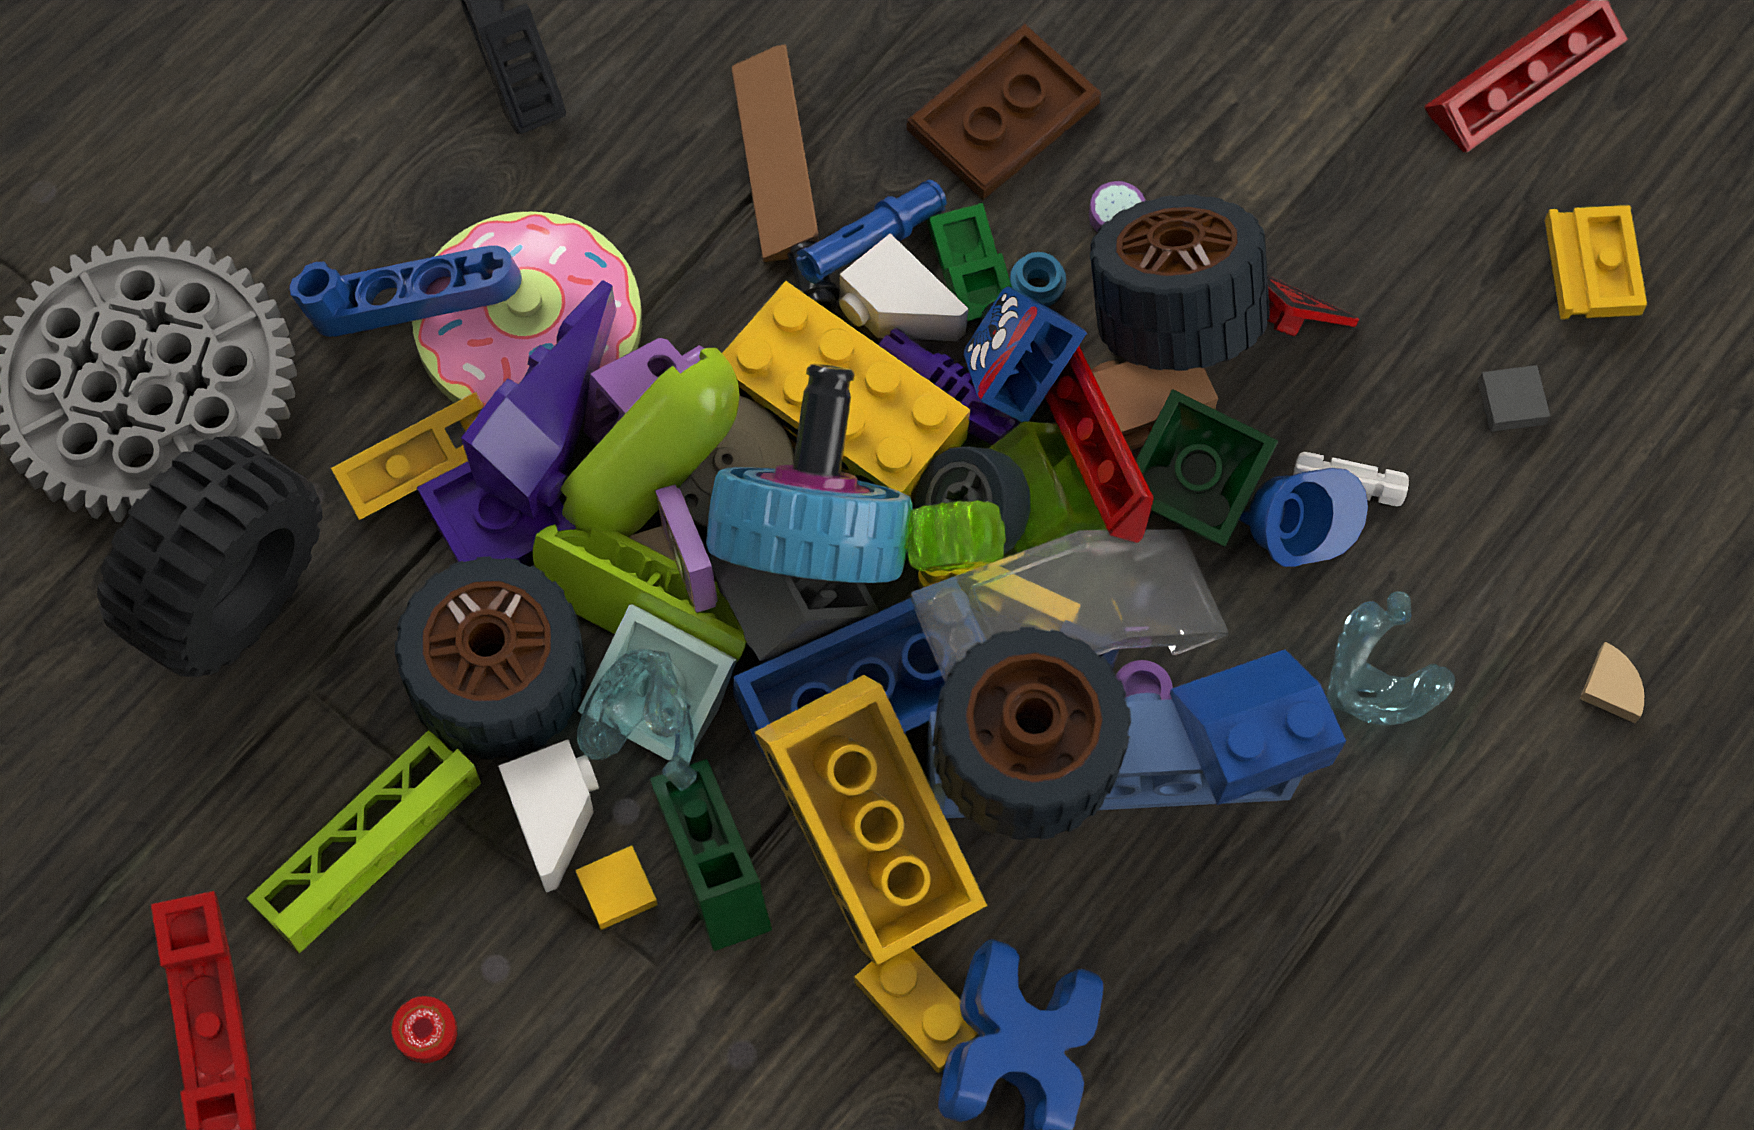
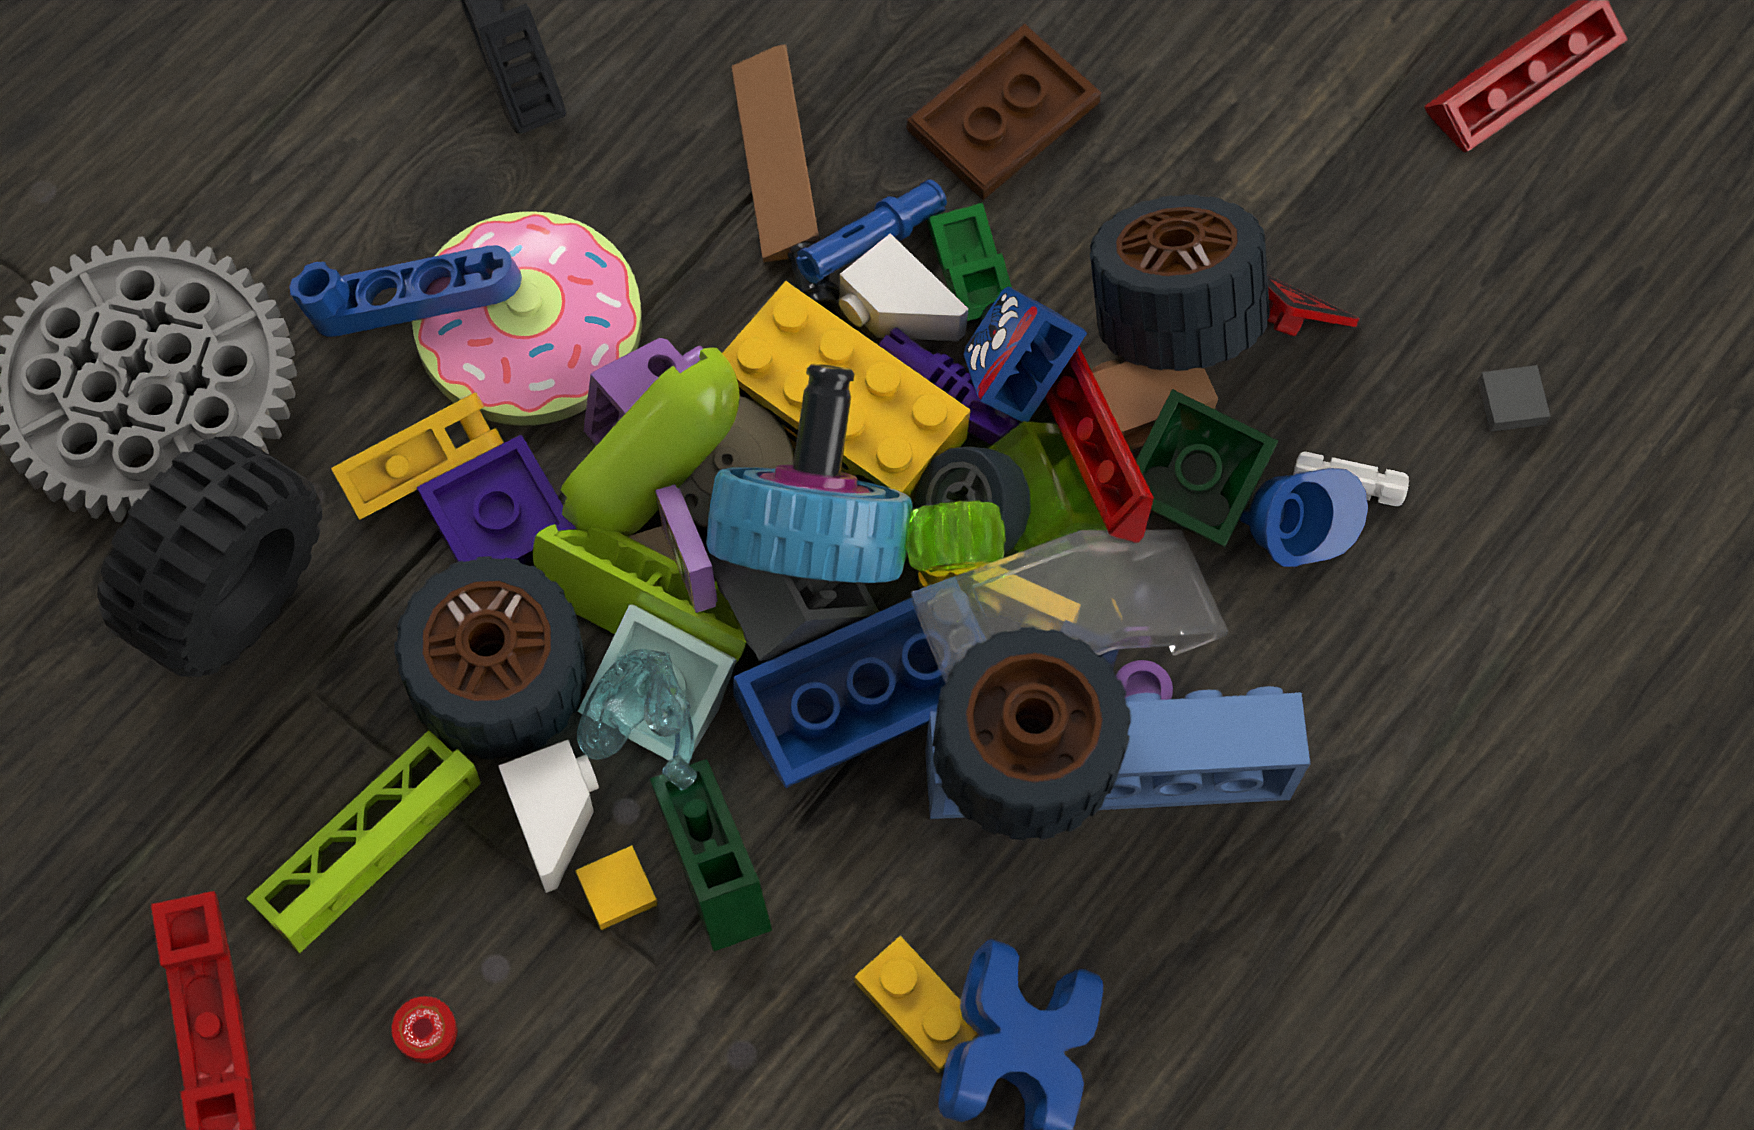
dark purple wedge [461,280,616,519] -> none
yellow brick [754,675,987,965] -> none
dark azure plate [1010,252,1066,307] -> none
light aqua tile [1089,181,1145,232] -> none
blue slope [1169,650,1346,805] -> none
clear light blue helmet [1326,591,1455,725] -> none
yellow plate [1545,205,1647,319] -> none
tan tile [1580,642,1644,723] -> none

